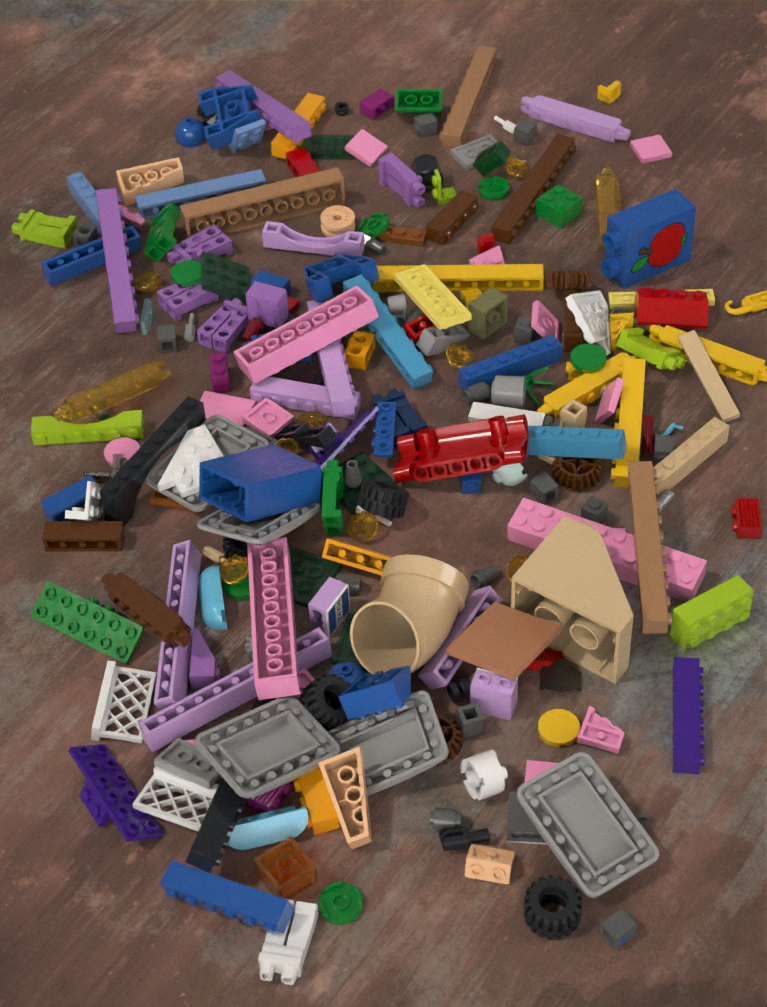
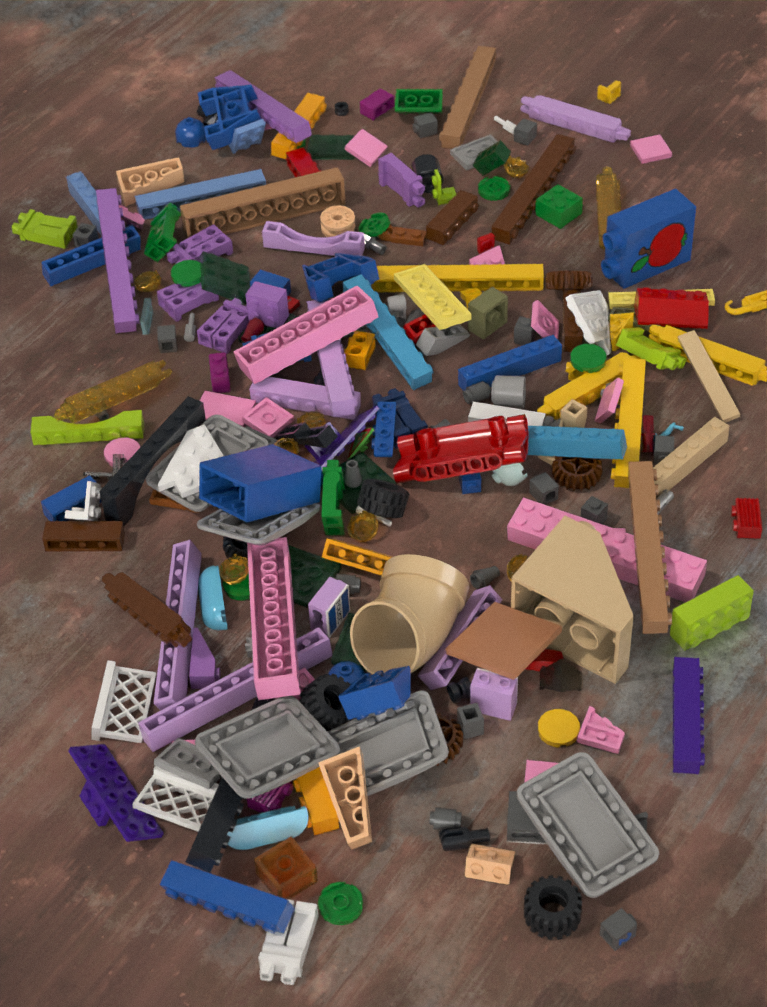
green bracket [30,581,145,664] -> none
tan axle [202,545,237,569] -> none
clear yellow hair [446,343,475,369] -> none
white brick [460,750,508,800] -> none
green plant [522,366,554,408] -> none
none -> bright green piece [347,427,374,460]

